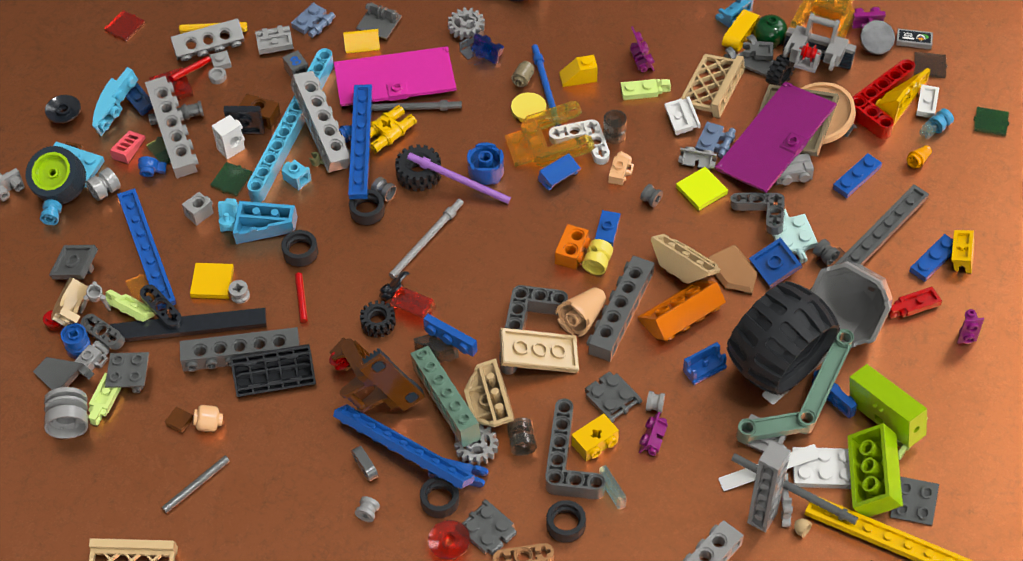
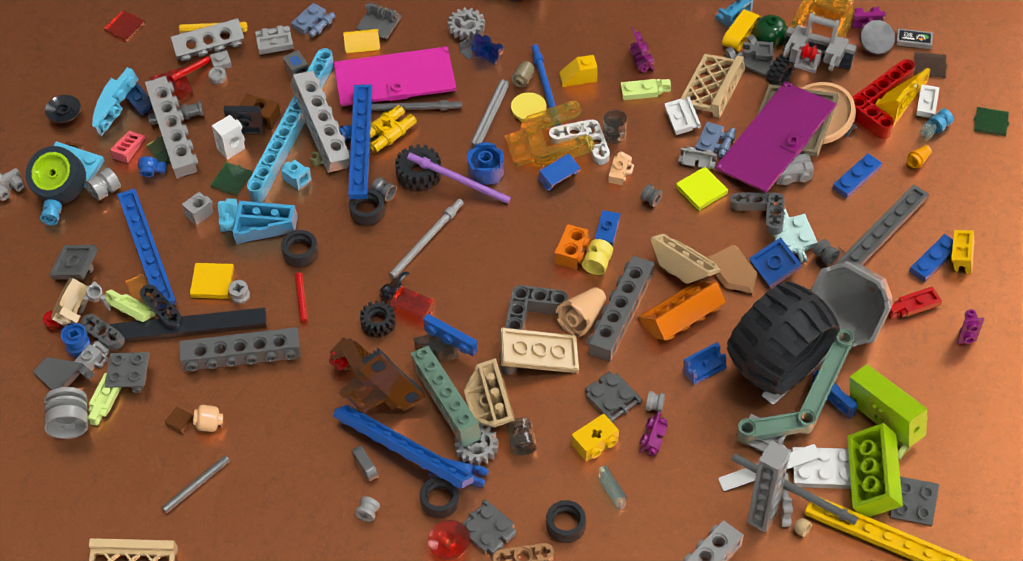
black piece [230,344,316,397] -> none
dark grey beam [545,399,606,499] -> none
none -> light grey axle [471,79,509,148]

